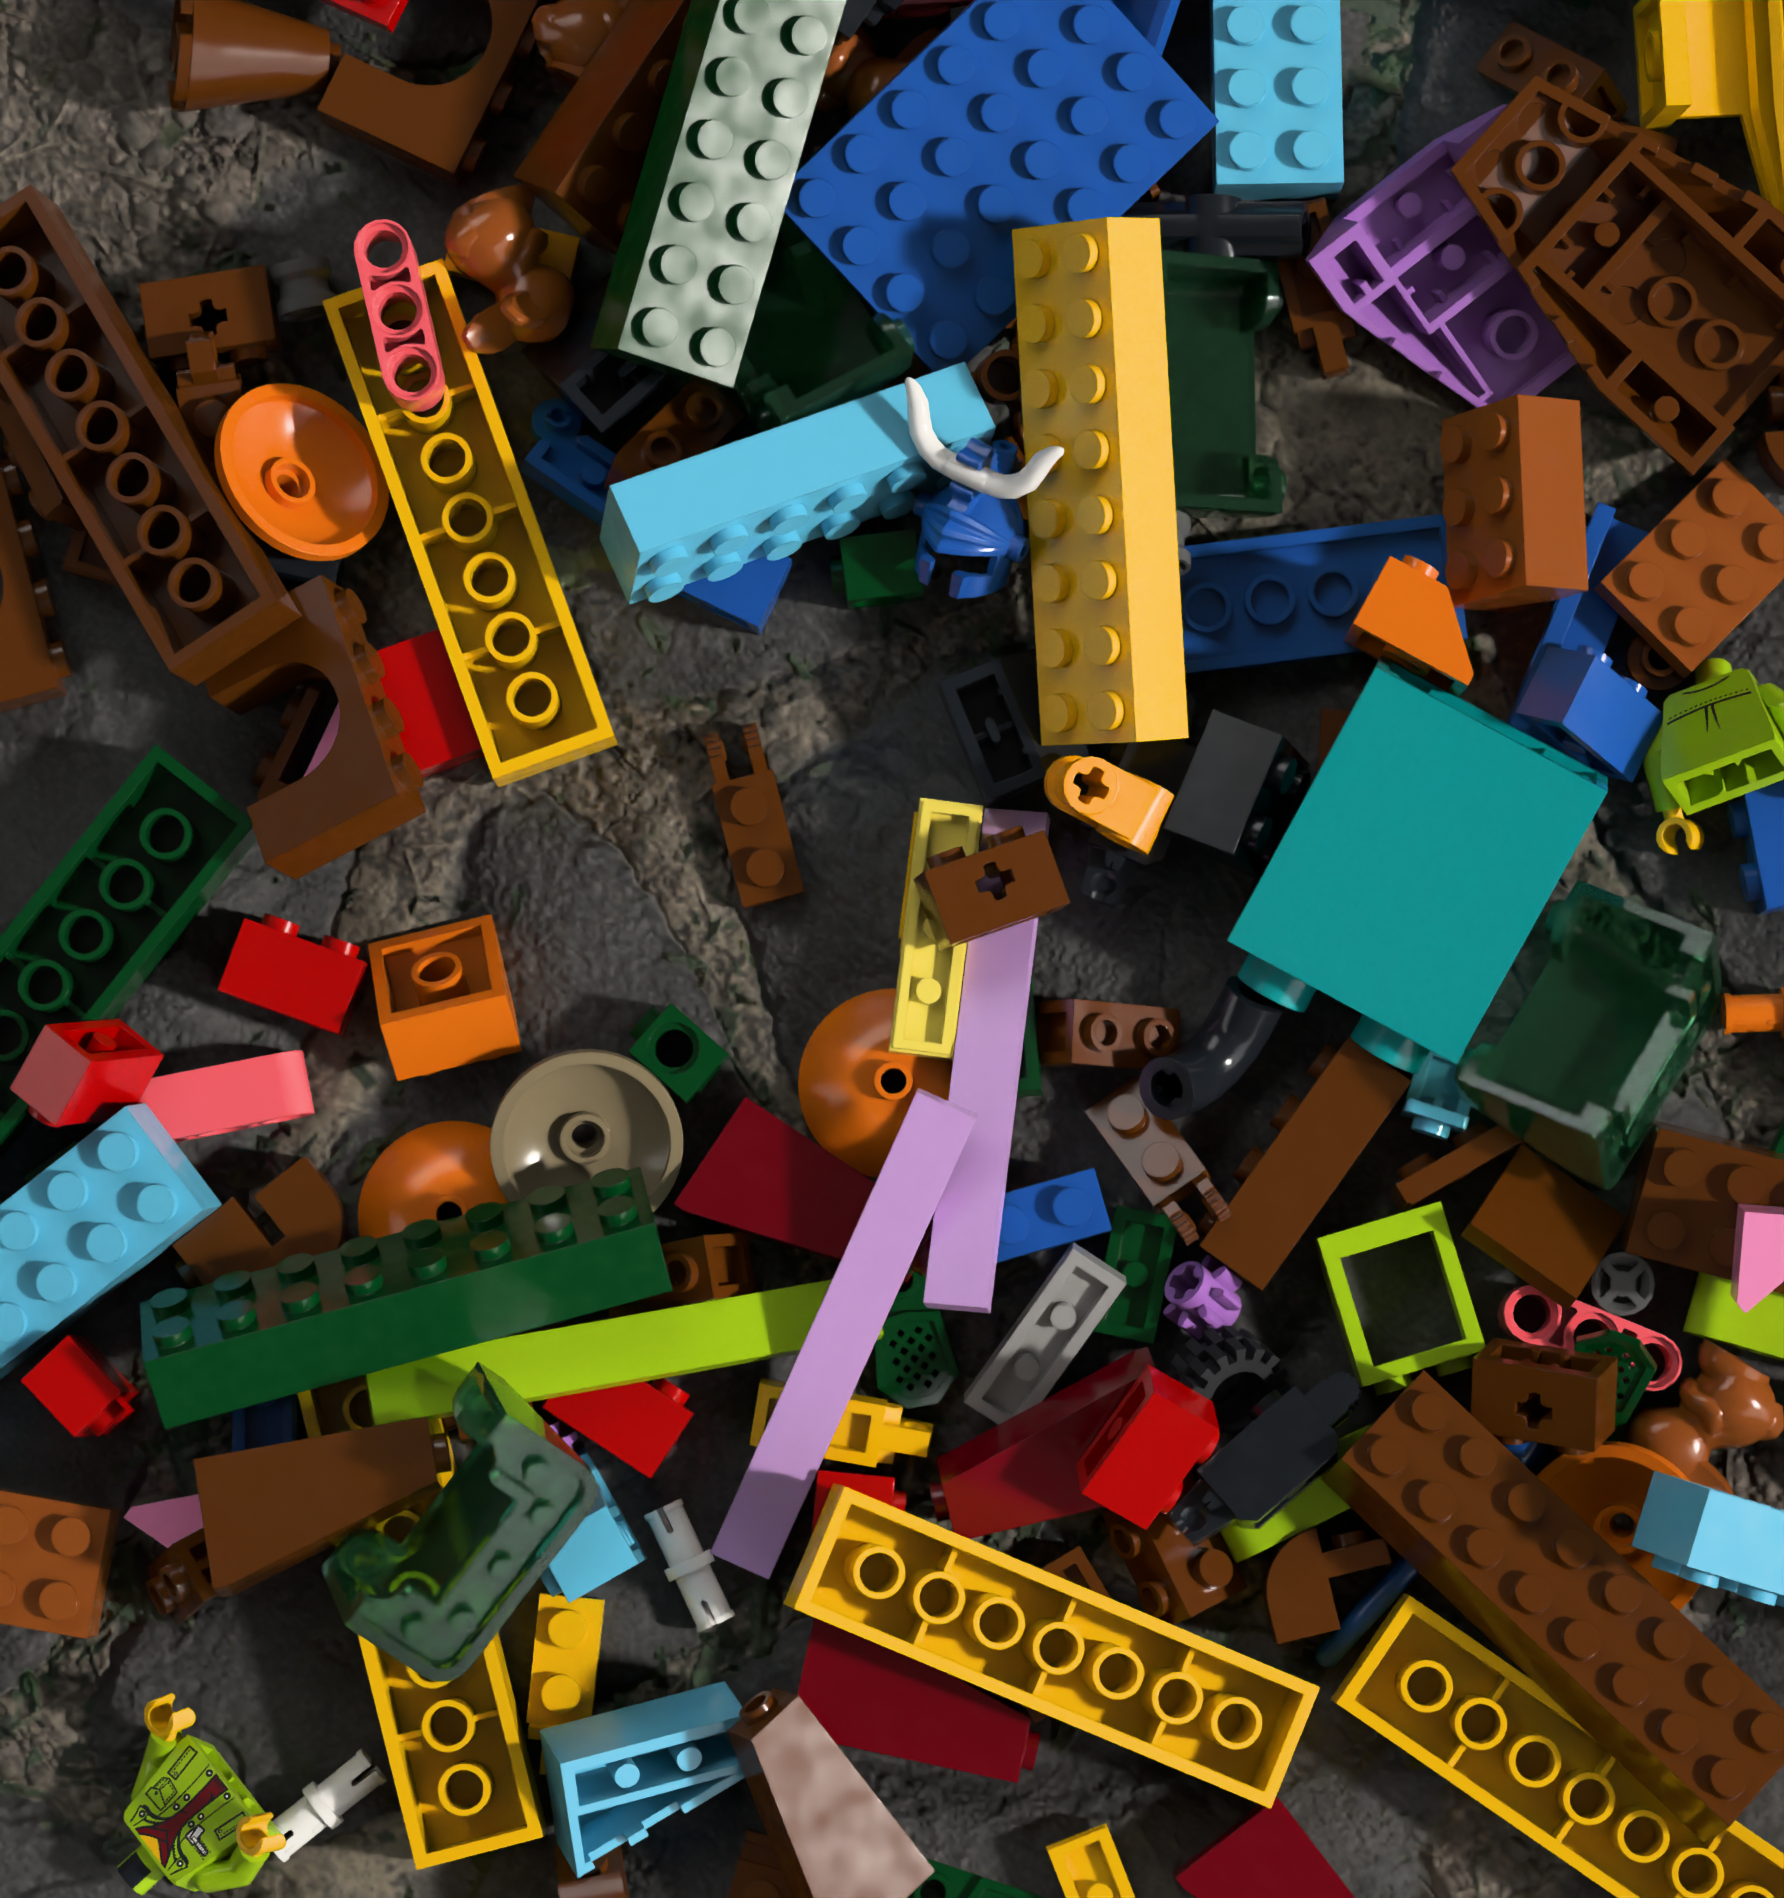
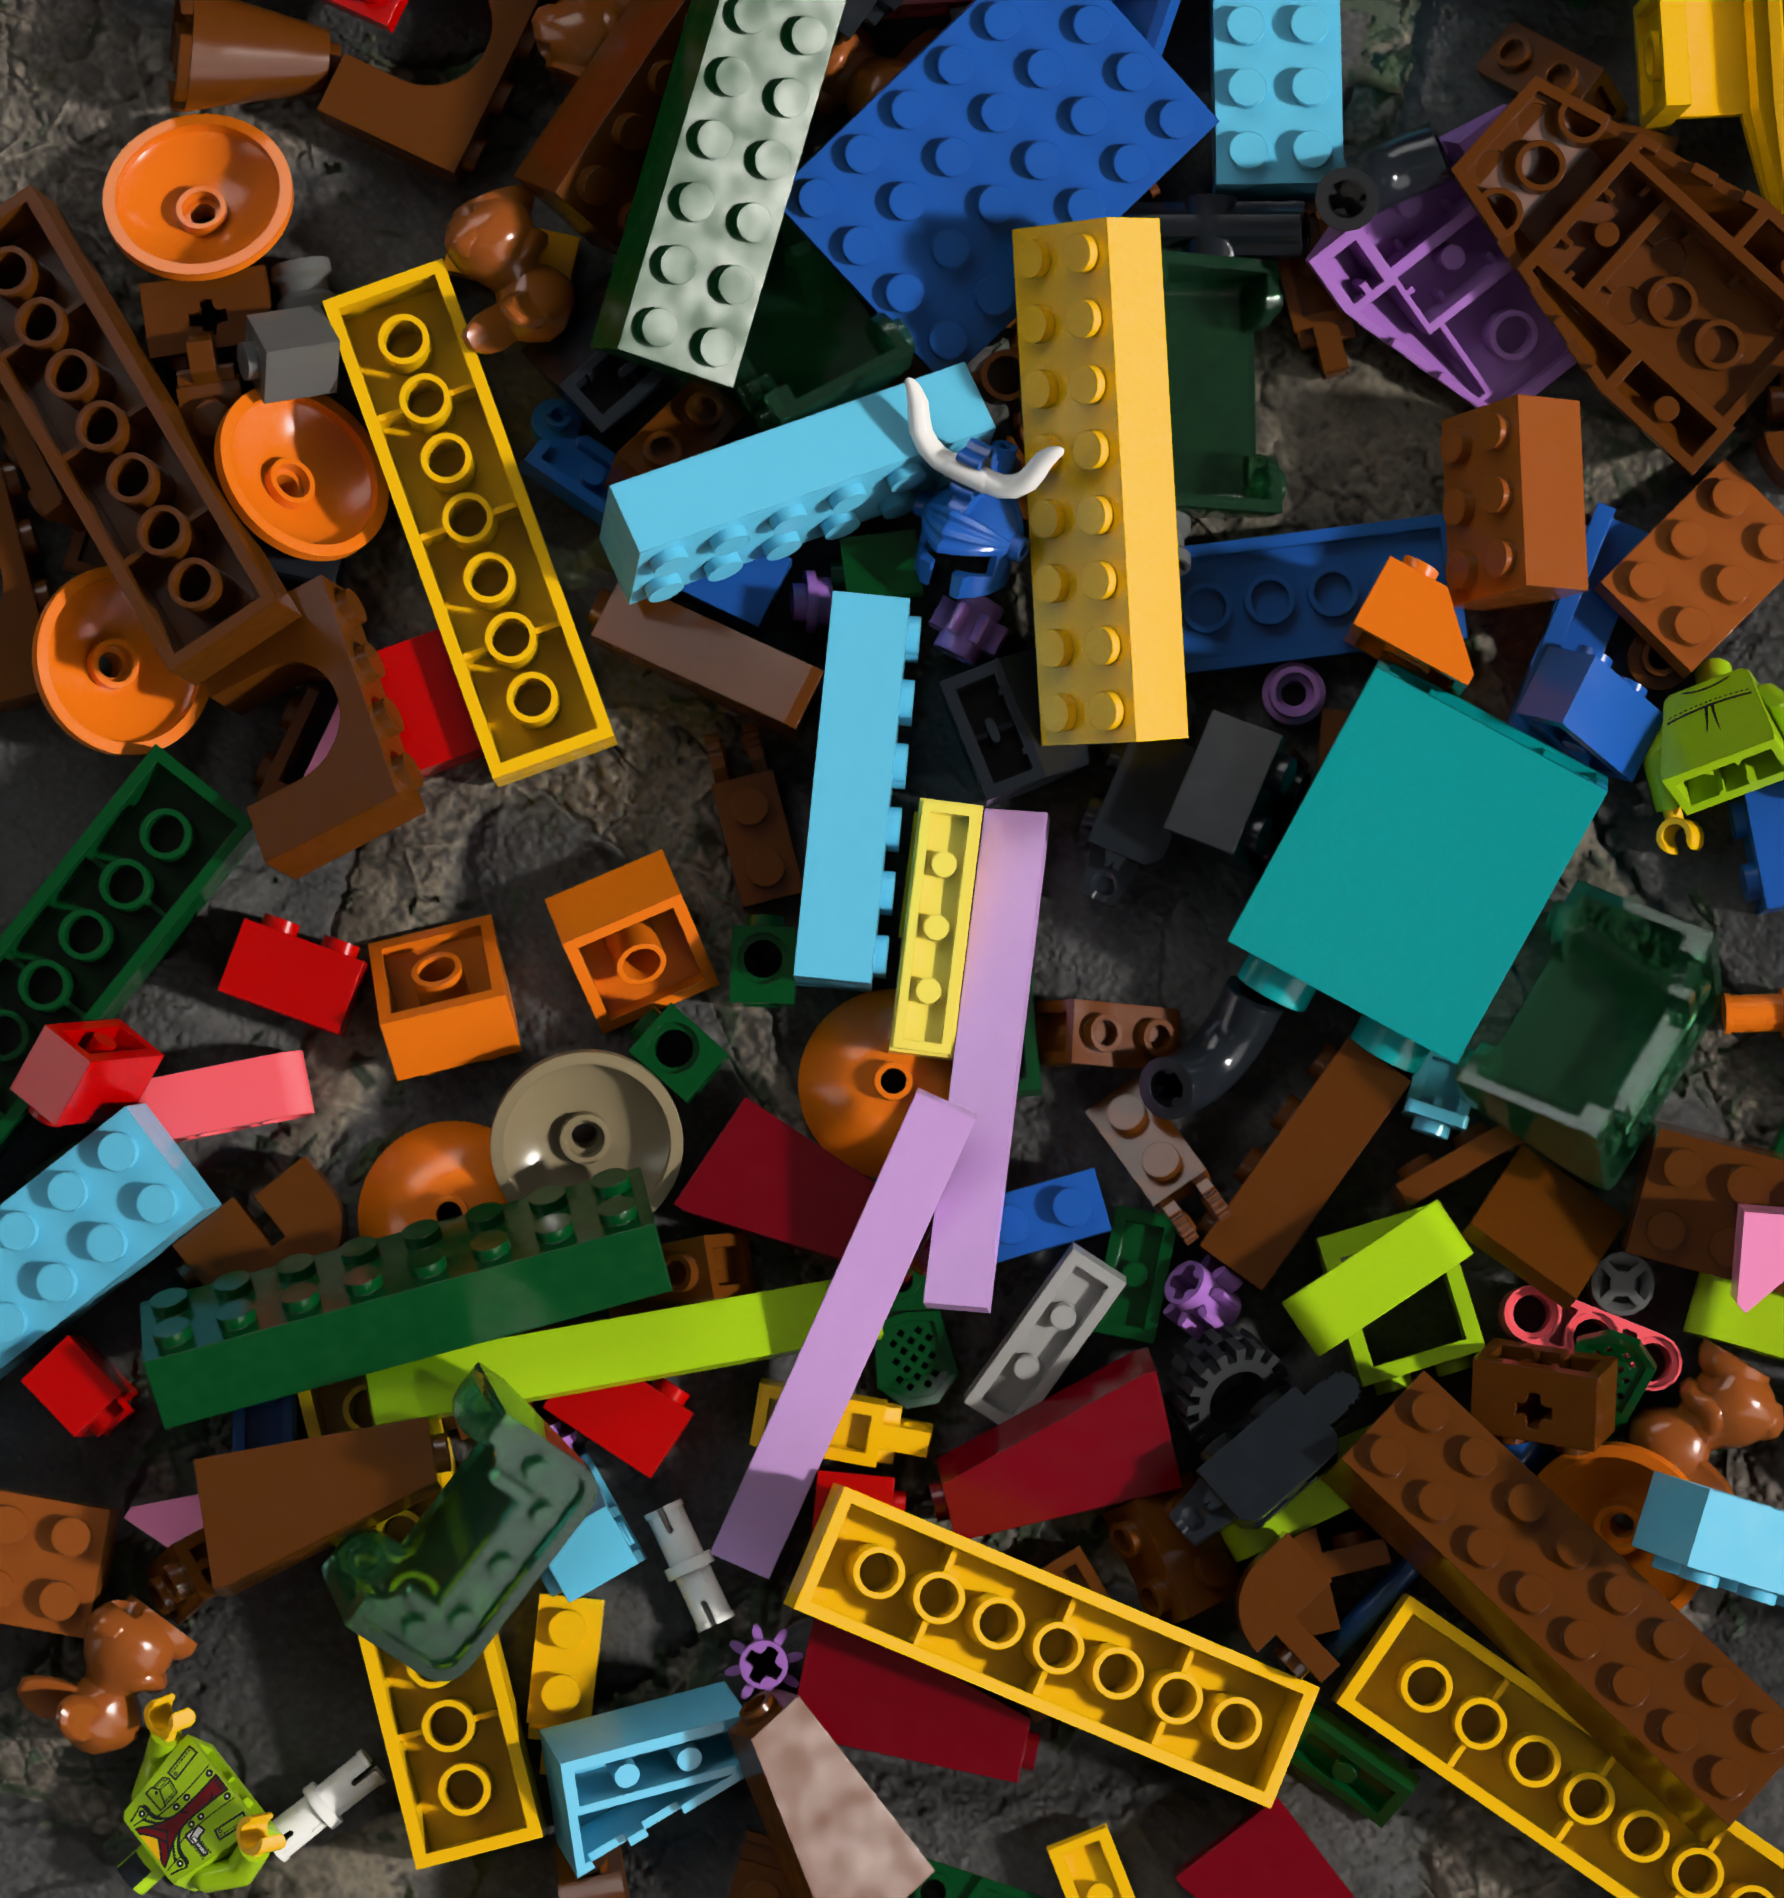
coral beam [354,219,445,412] -> none
reddish brown brick [914,826,1070,952] -> none
light orange piece [1044,755,1176,855] -> none
red brick [1076,1364,1220,1530] -> none
none -> dark orange animal [17,1594,198,1755]
none -> orange dish [32,565,209,757]
none -> orange dish [102,113,294,281]
none -> dark grey brick [237,304,340,404]
none -> orange slope [544,849,720,1034]
none -> reddish brown slope [587,581,824,744]
none -> medium lavender gear [724,1623,804,1700]
none -> dark green brick [729,914,798,1009]
none -> medium lavender plate [789,570,833,634]
none -> medium azure brick [793,591,922,992]
none -> medium lavender gear [929,595,1009,667]
none -> reddish brown brick [1235,1531,1340,1683]
none -> medium lavender plate [1261,662,1326,726]
none -> lime beam [1282,1199,1474,1357]
none -> dark green plate [1290,1702,1421,1828]
none -> black cylinder [1315,121,1454,231]

